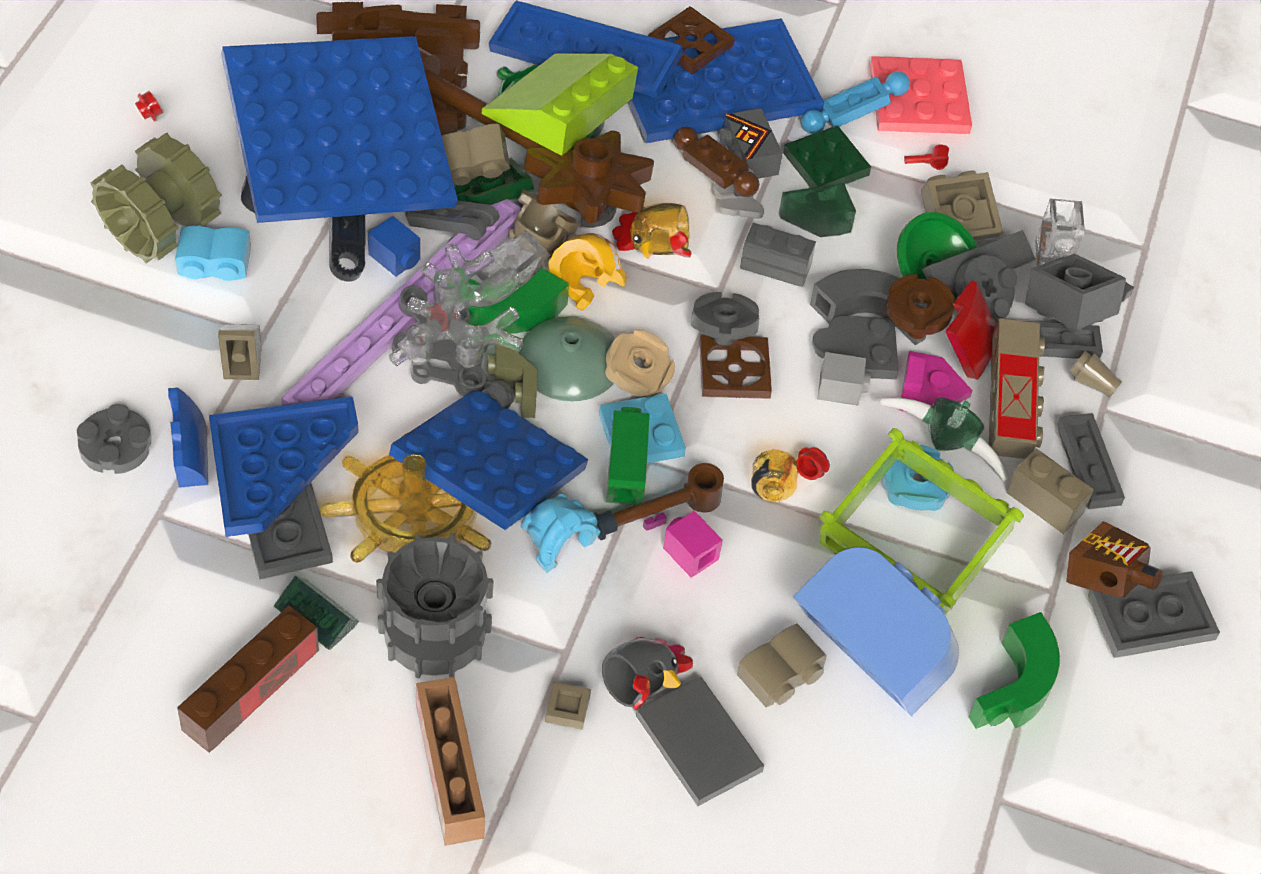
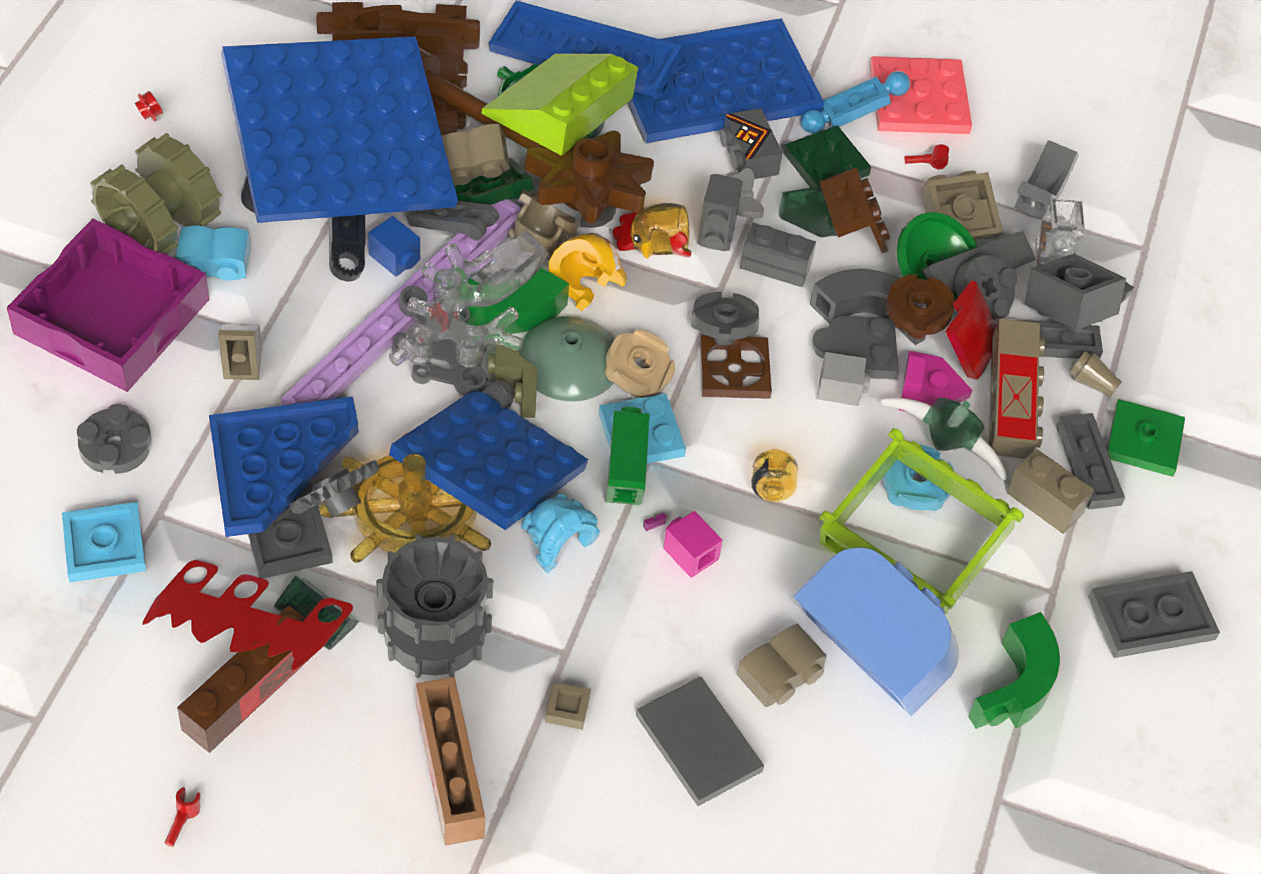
blue slope [168,387,208,488] -> none
reddish brown piece [593,463,724,541] -> none
dark grey piece [602,637,693,710] -> none
reddish brown piece [648,6,735,74] -> none
reddish brown plate [673,126,760,197] -> none
red plate [796,447,830,480] -> none
reddish brown torso [1066,521,1163,598] -> none
none -> magenta tile [6,218,209,392]
none -> medium azure plate [62,502,146,582]
none -> red piece [142,560,353,671]
none -> red hand [164,787,200,847]
none -> dark grey gear [289,460,380,518]
none -> dark grey brick [697,174,743,252]
none -> reddish brown bracket [820,168,891,253]
none -> dark grey arch [1014,140,1079,220]
none -> green plate [1107,399,1185,477]

